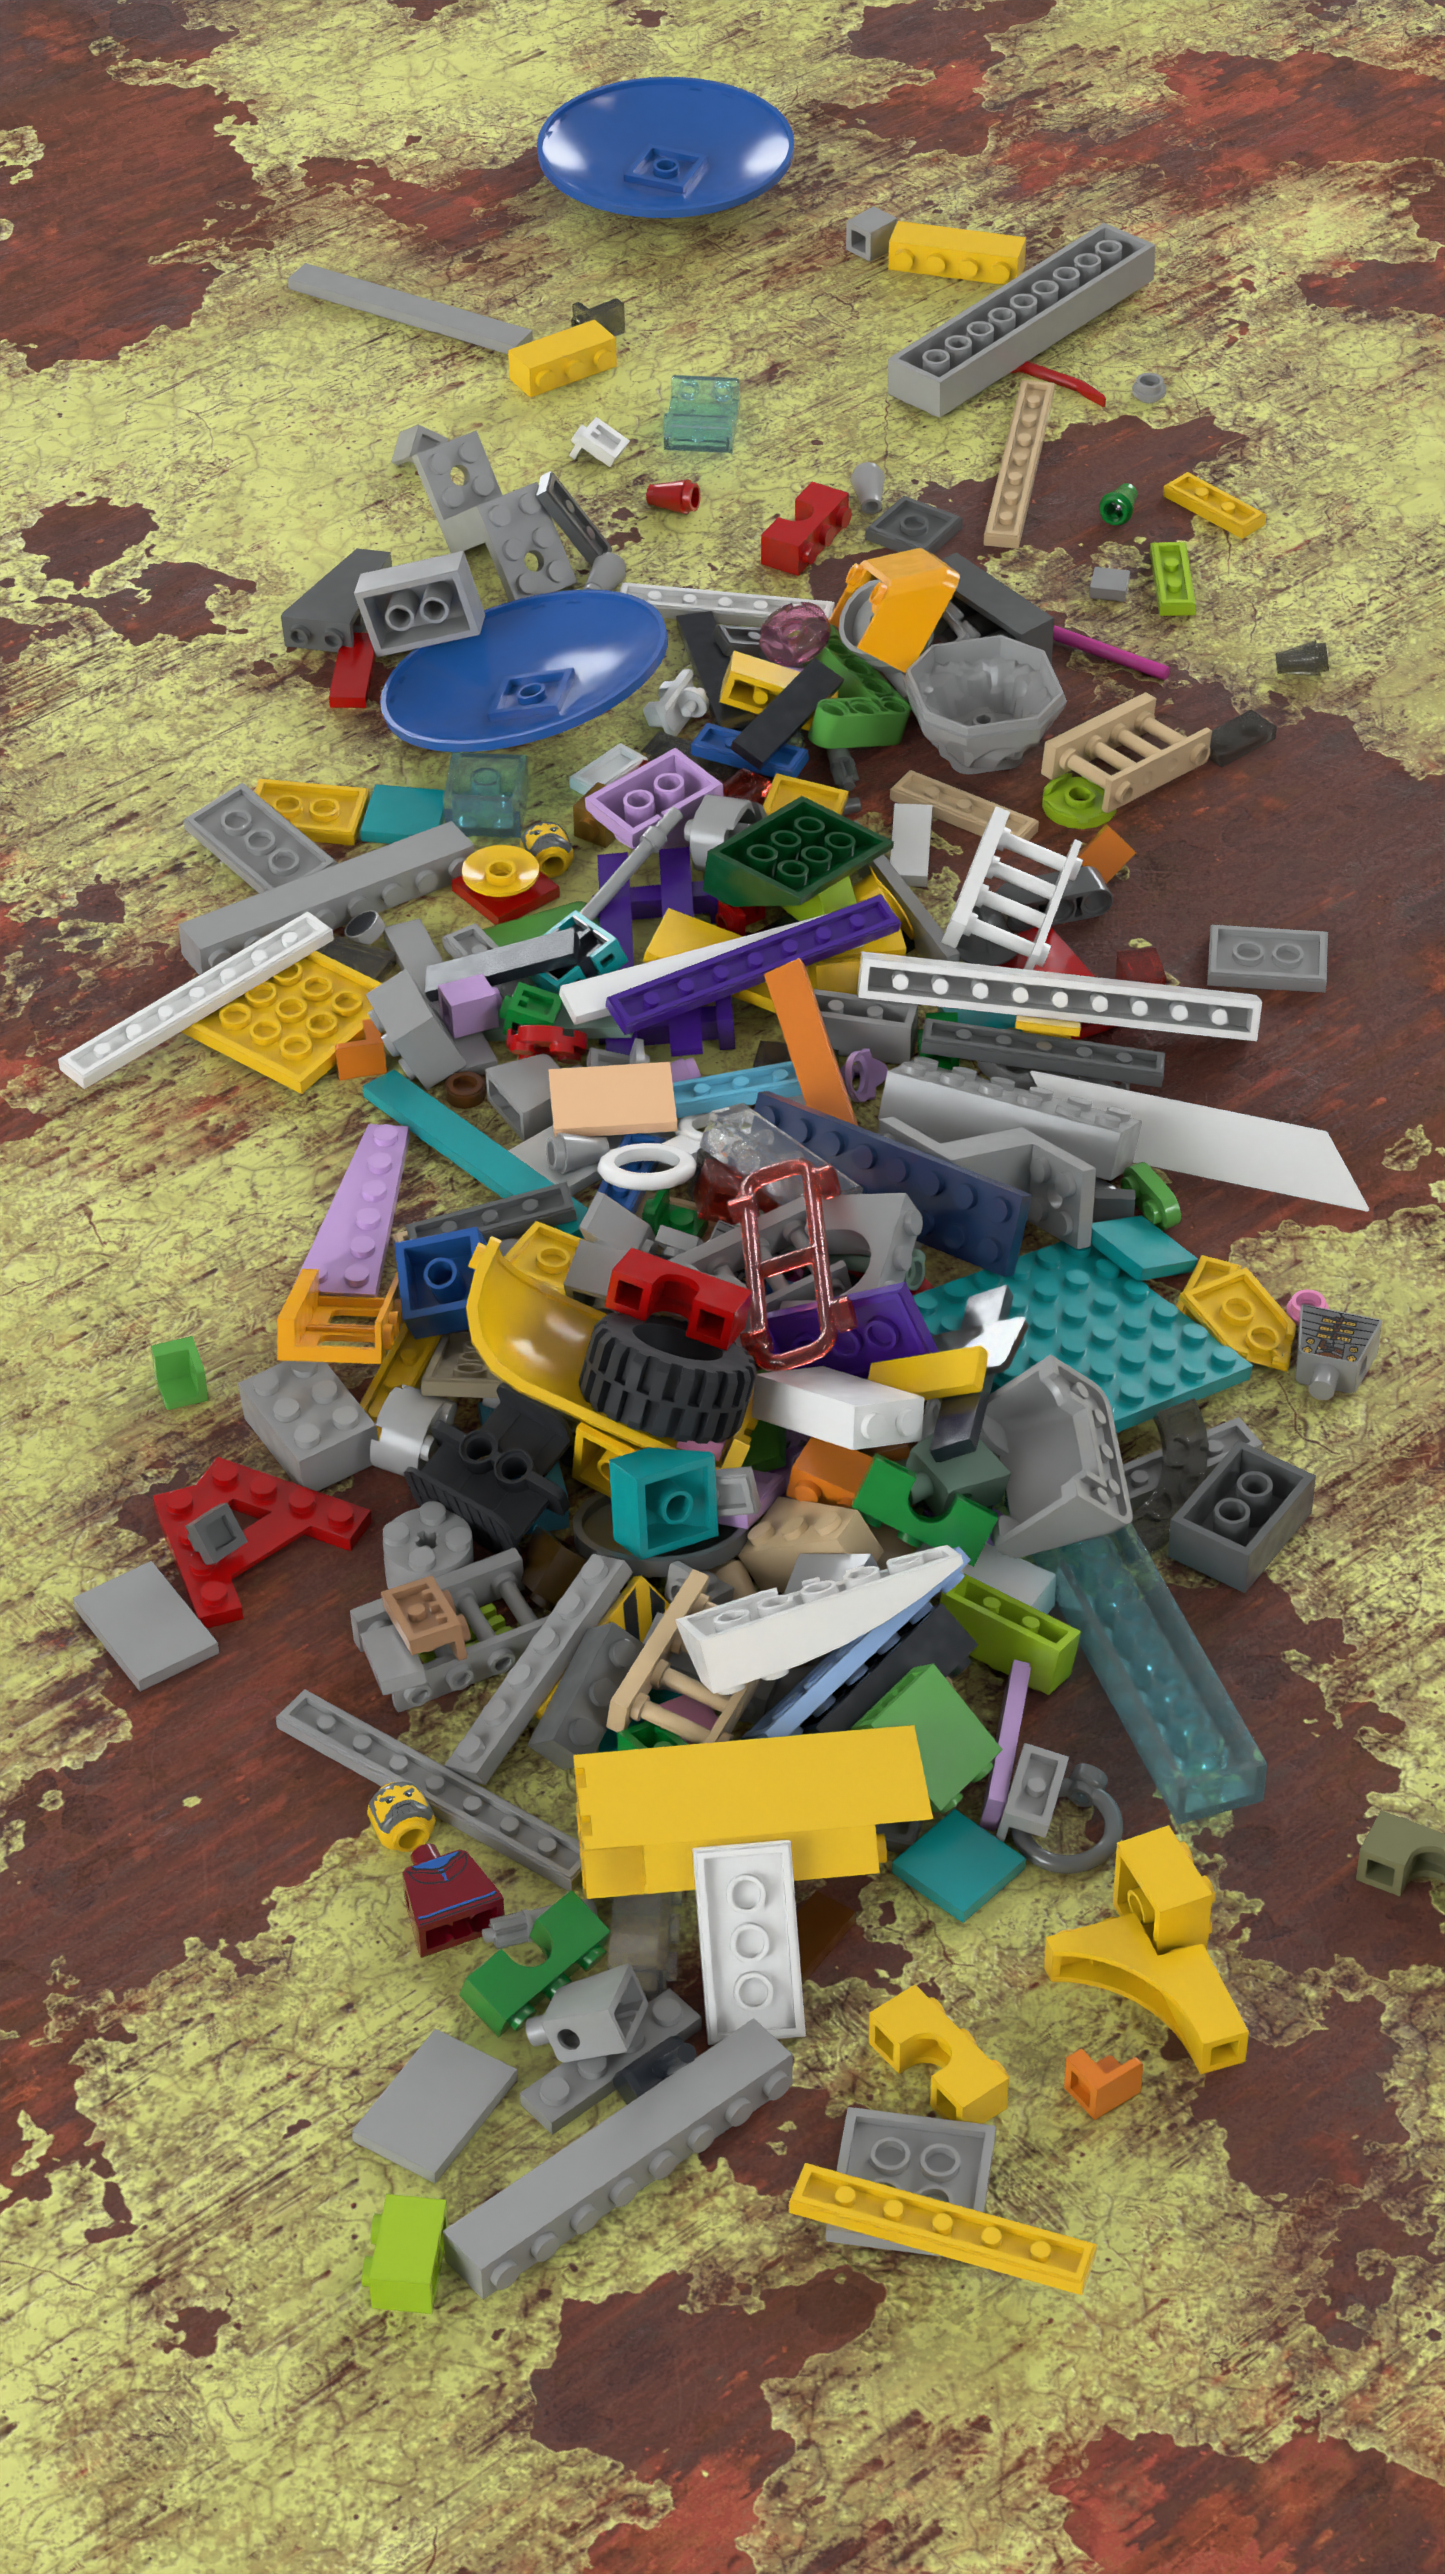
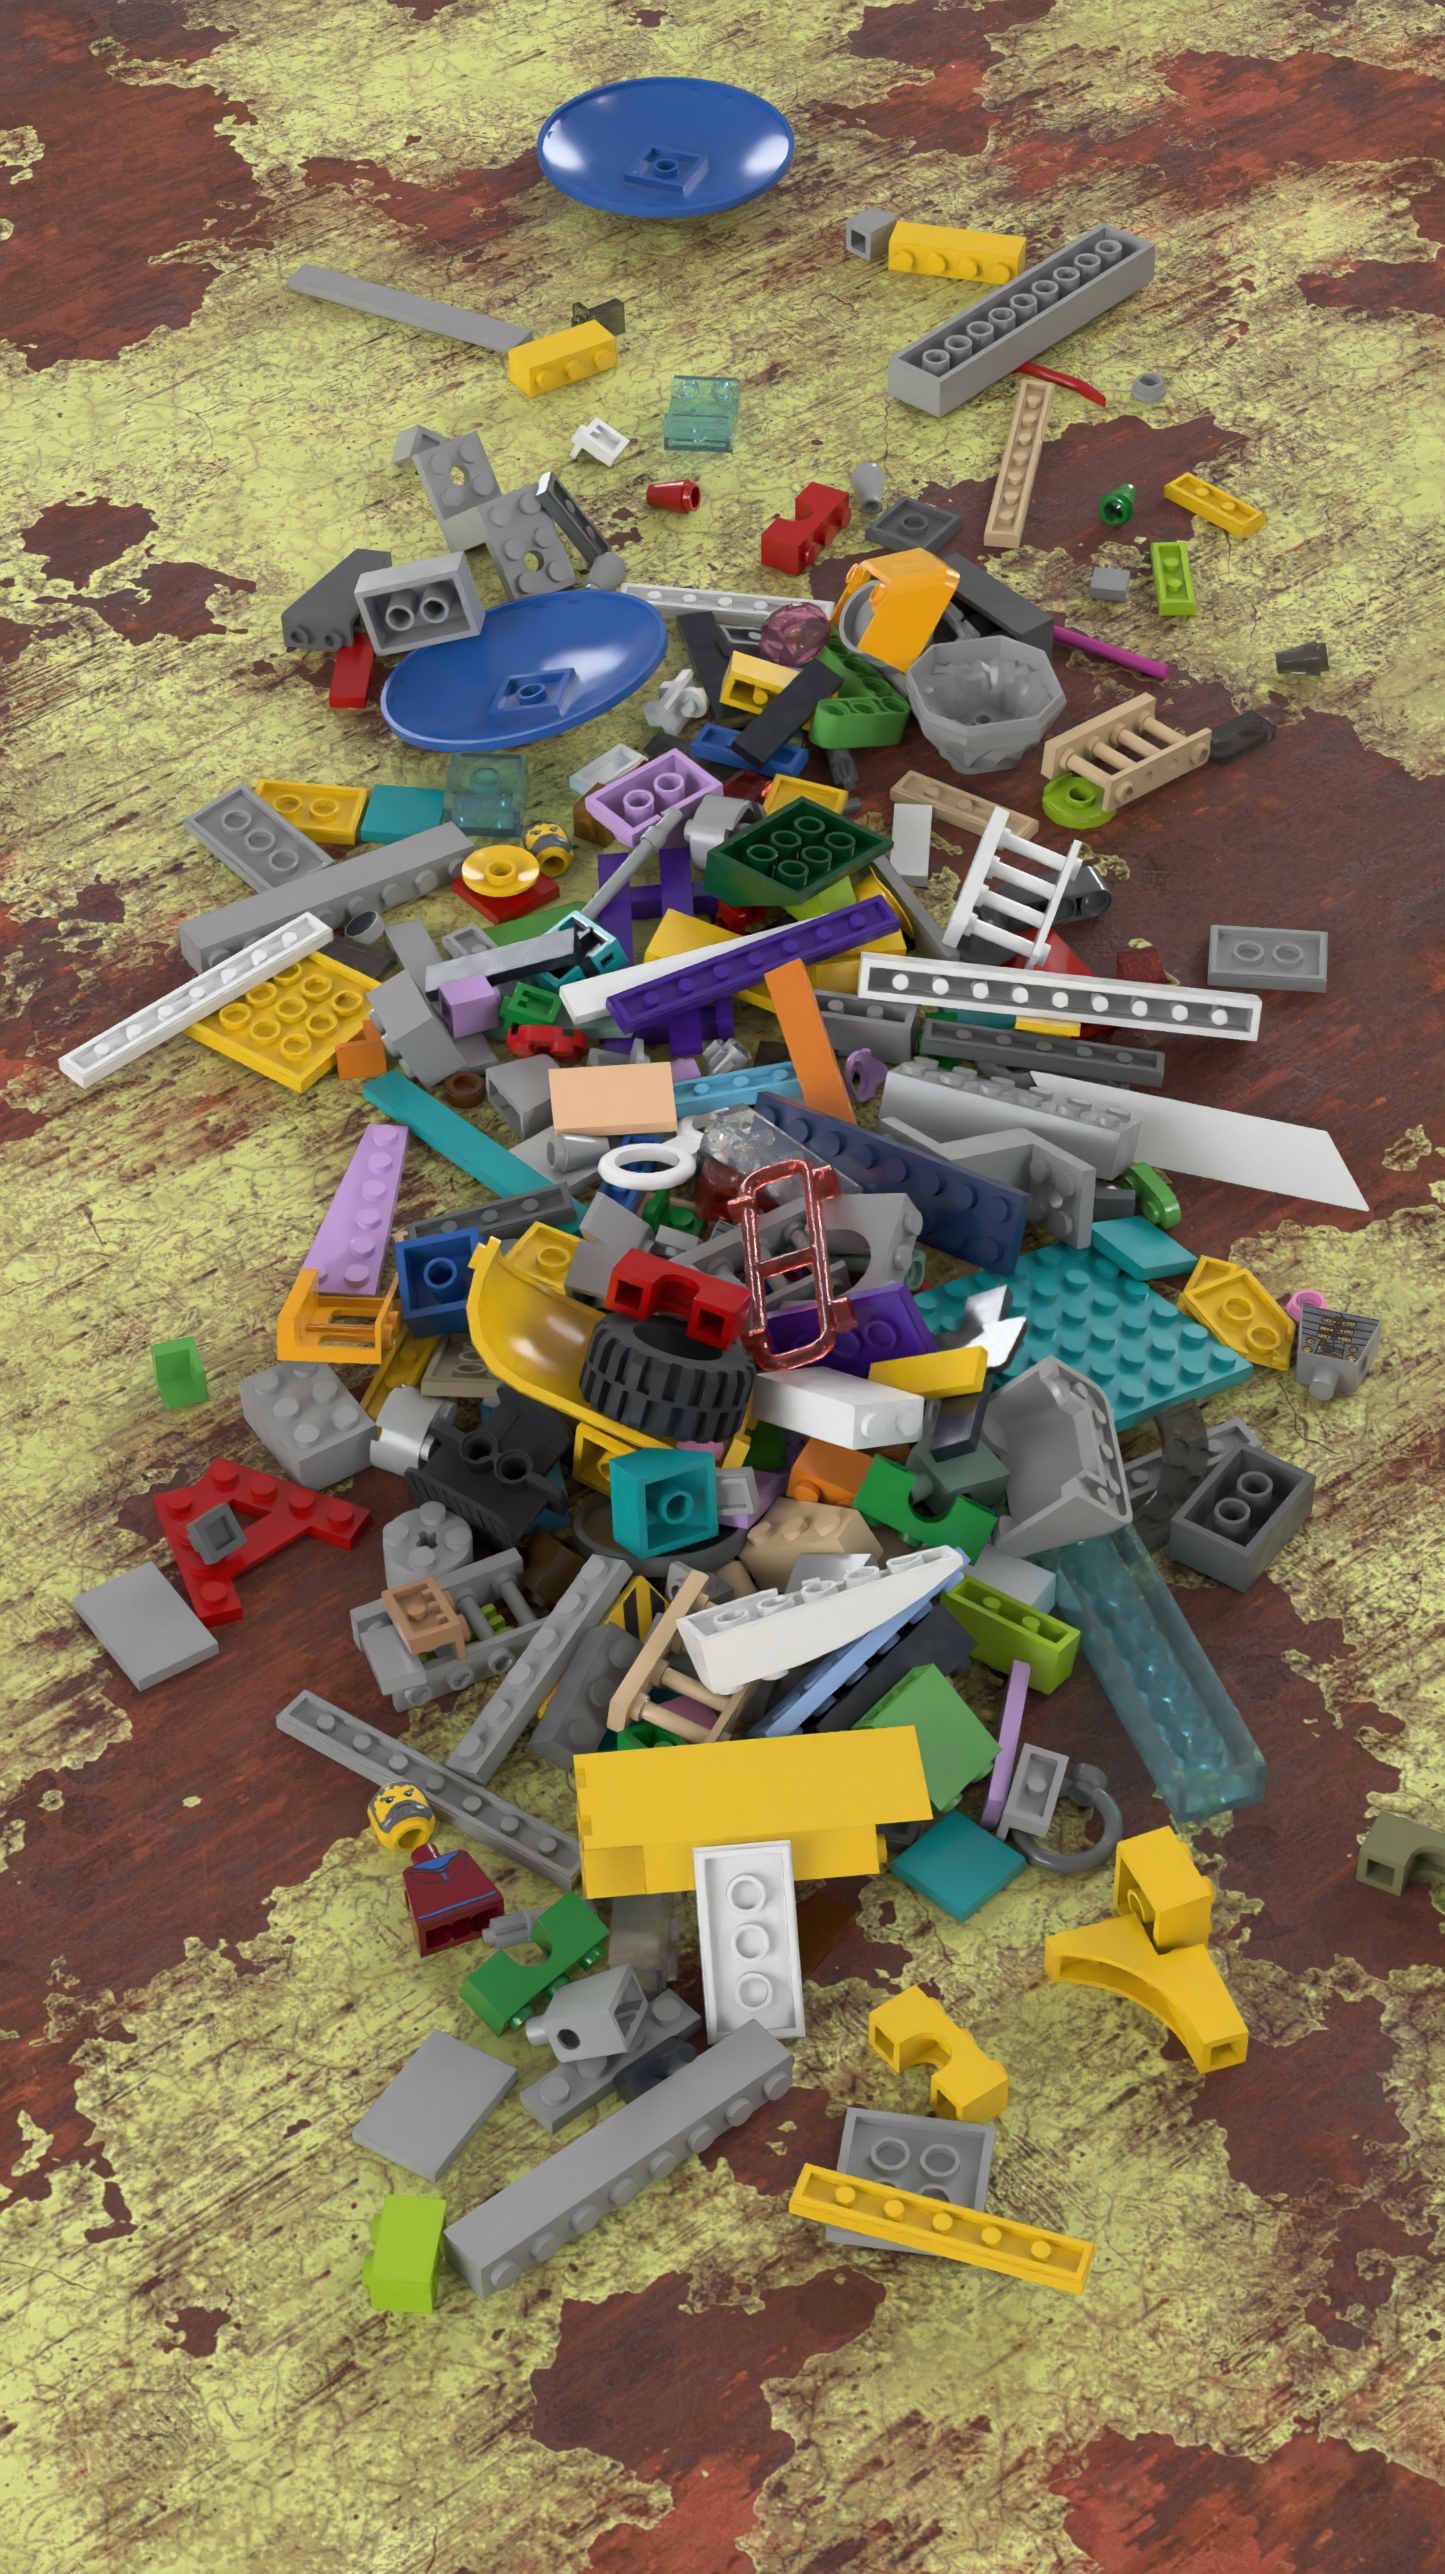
orange panel [1064,2048,1143,2120] -> none
orange panel [1077,824,1136,884] -> none
none -> light grey gear [702,1038,752,1076]

